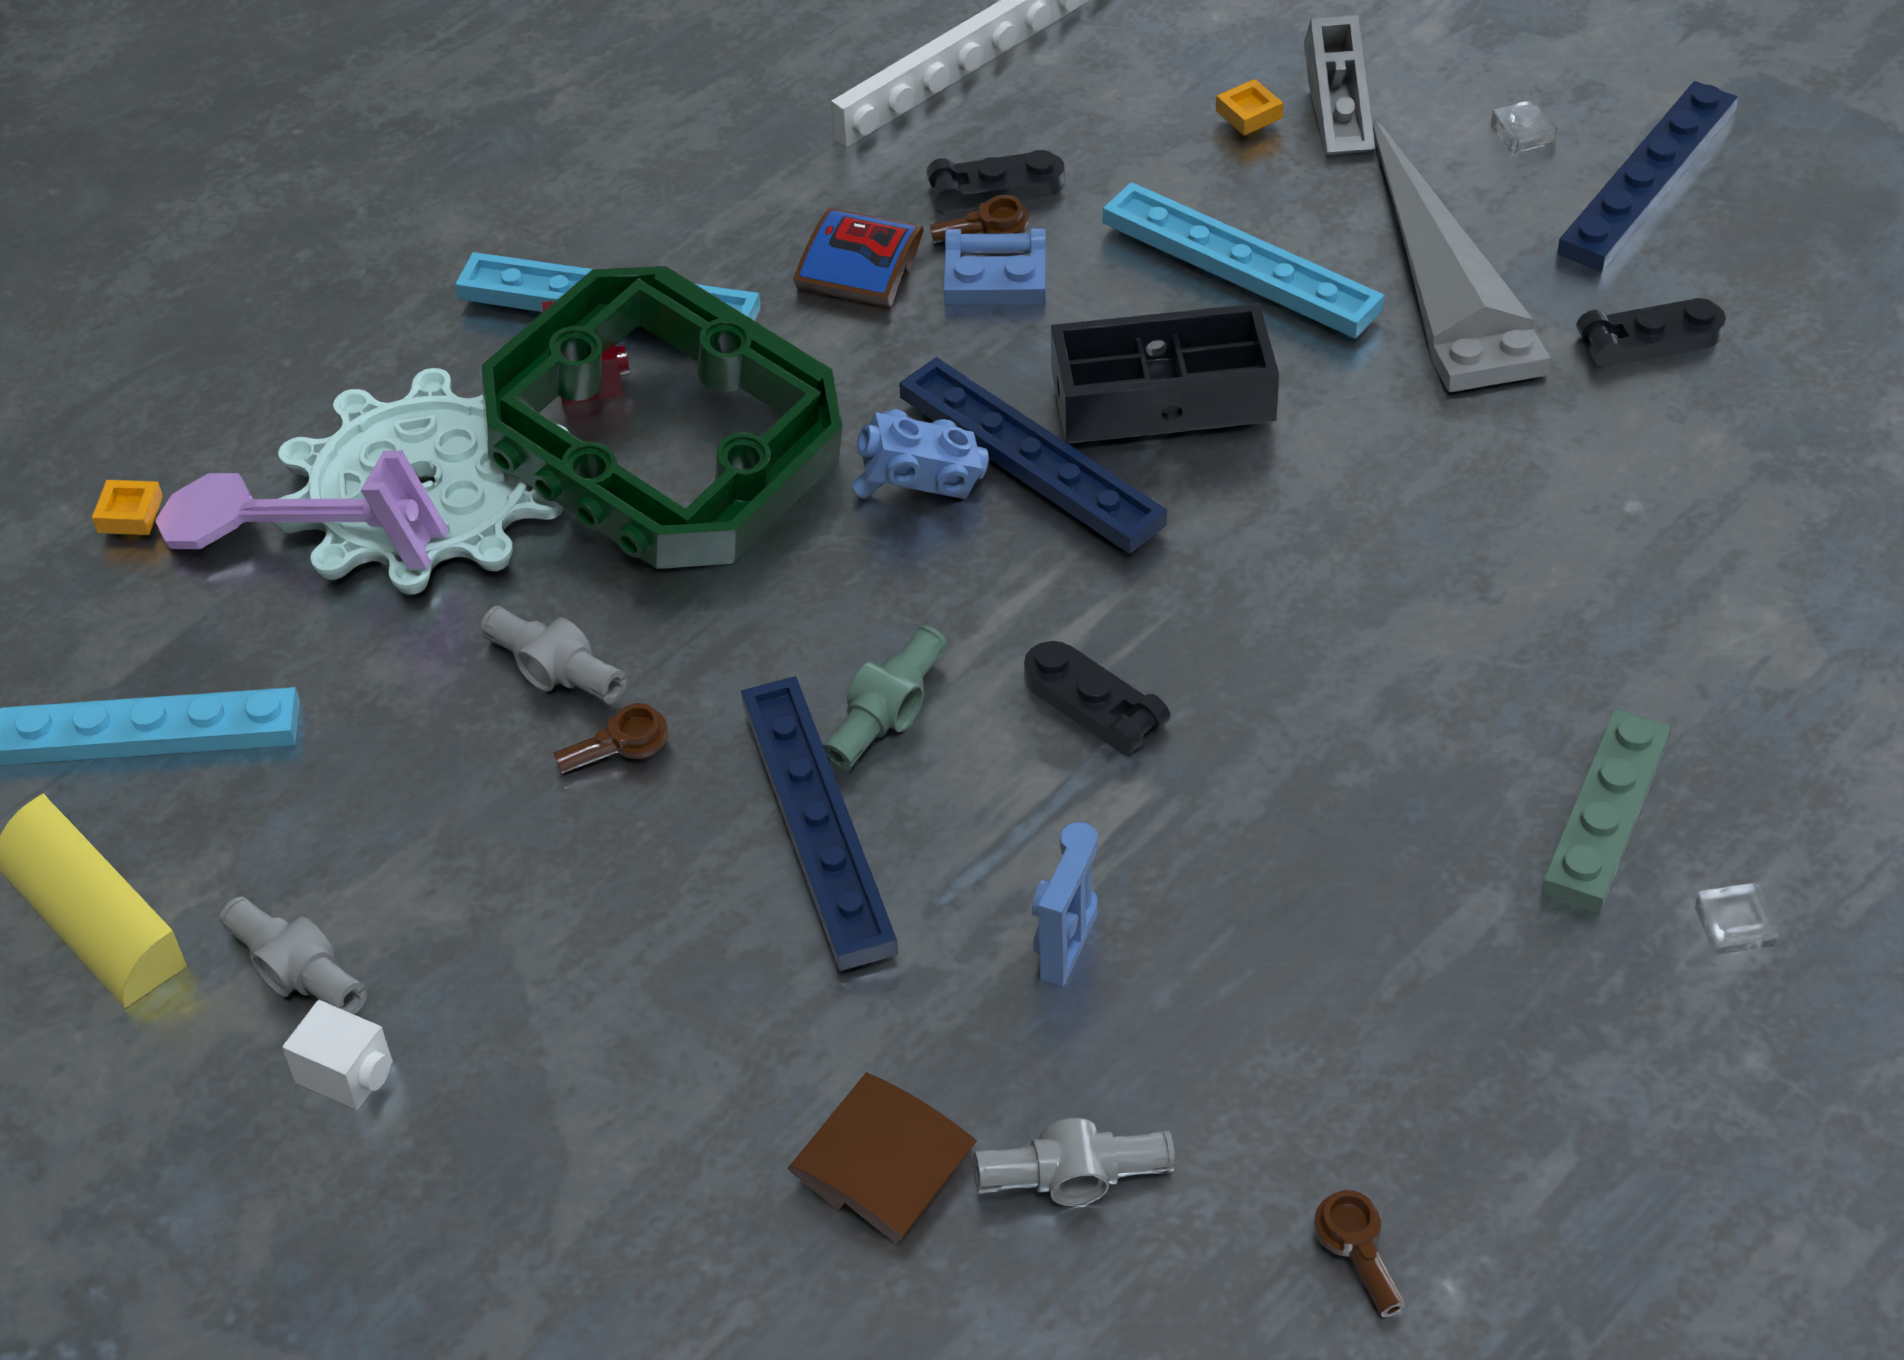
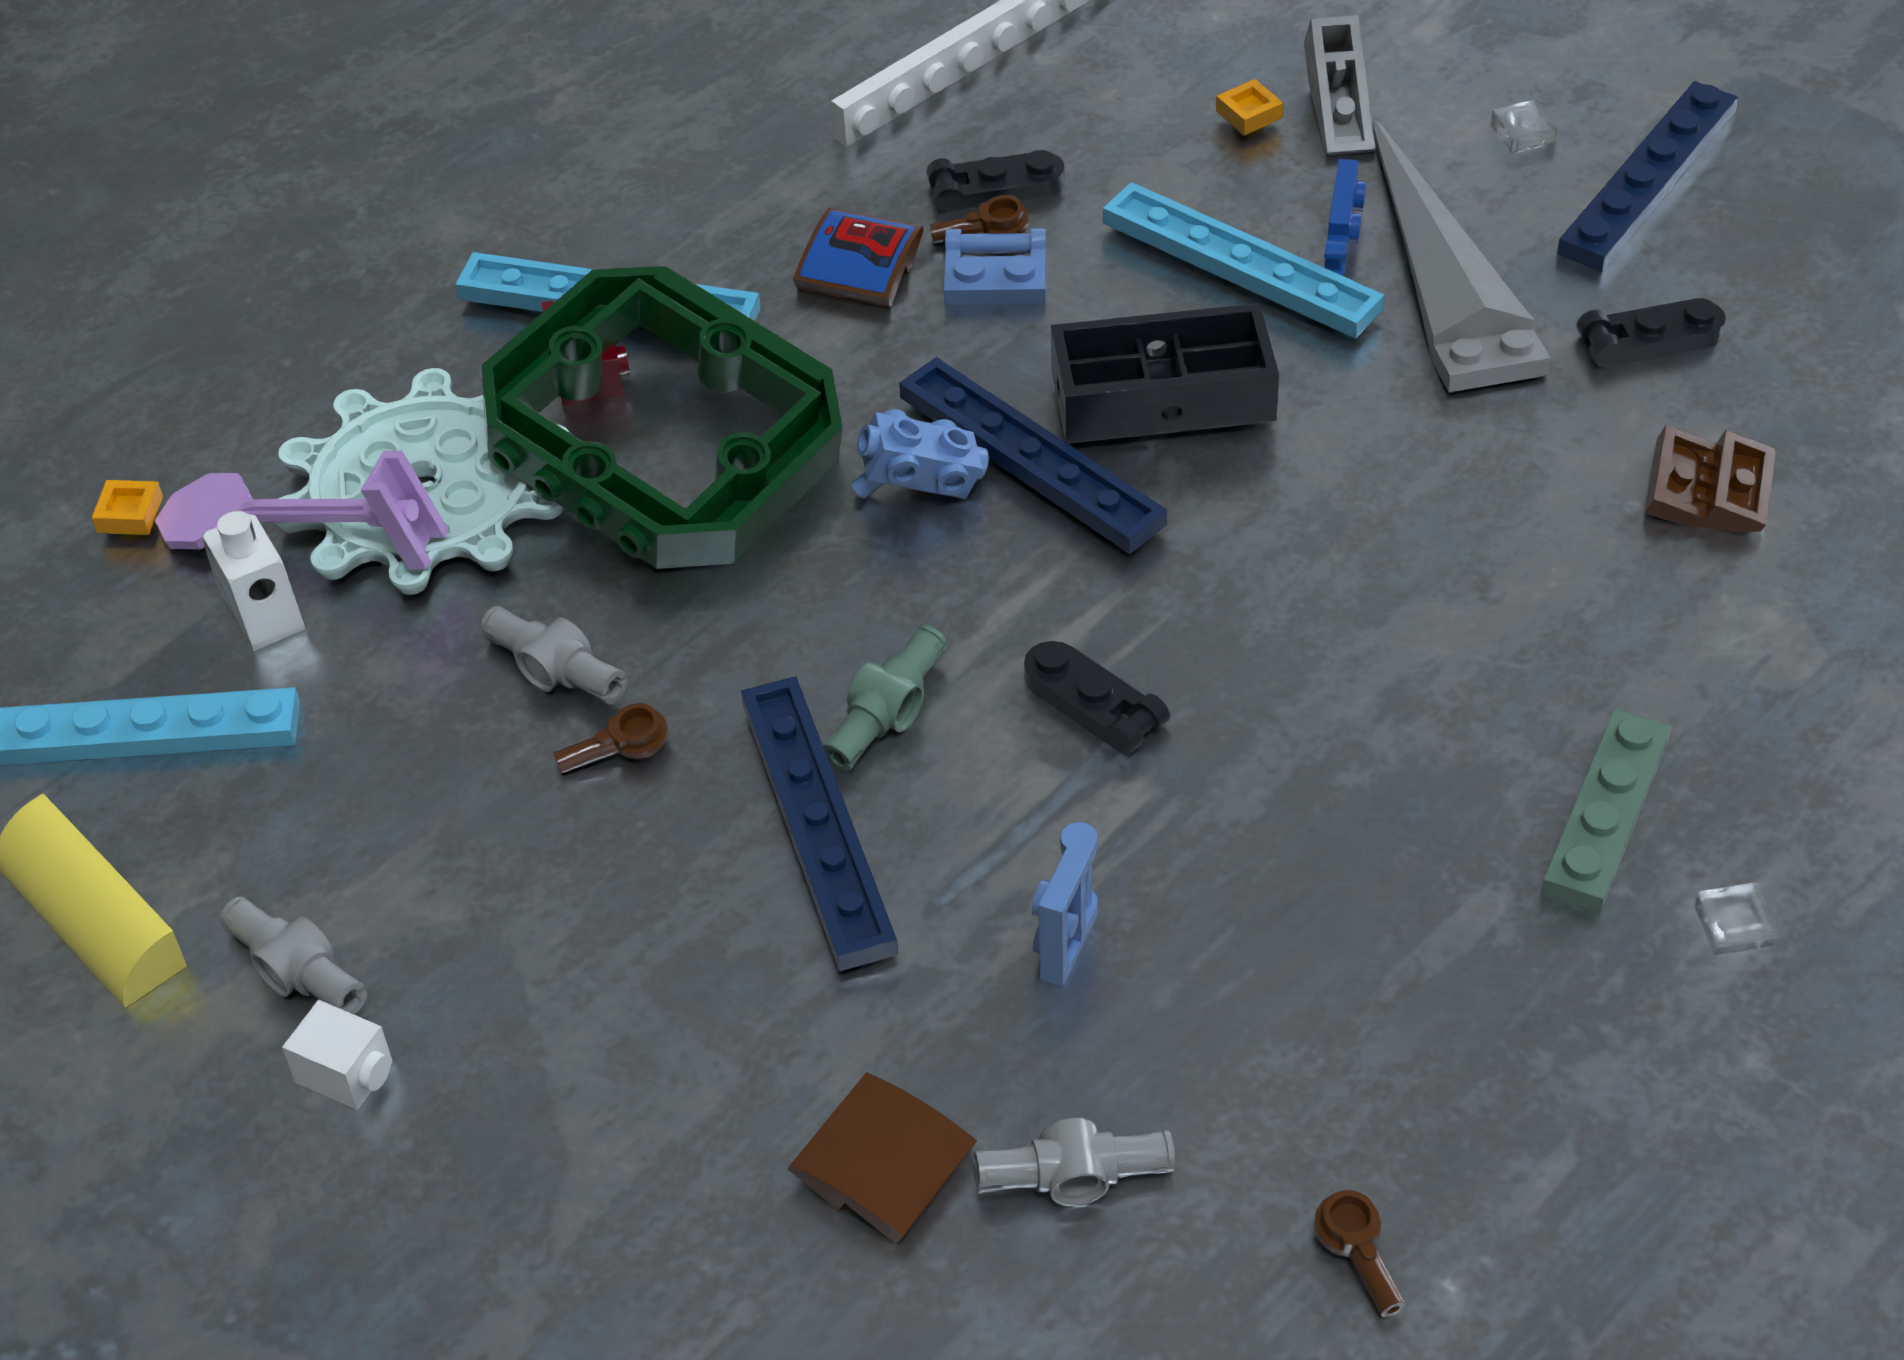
none -> white torso [202,511,306,651]
none -> blue plate [1324,159,1366,276]
none -> reddish brown slope [1645,424,1776,532]

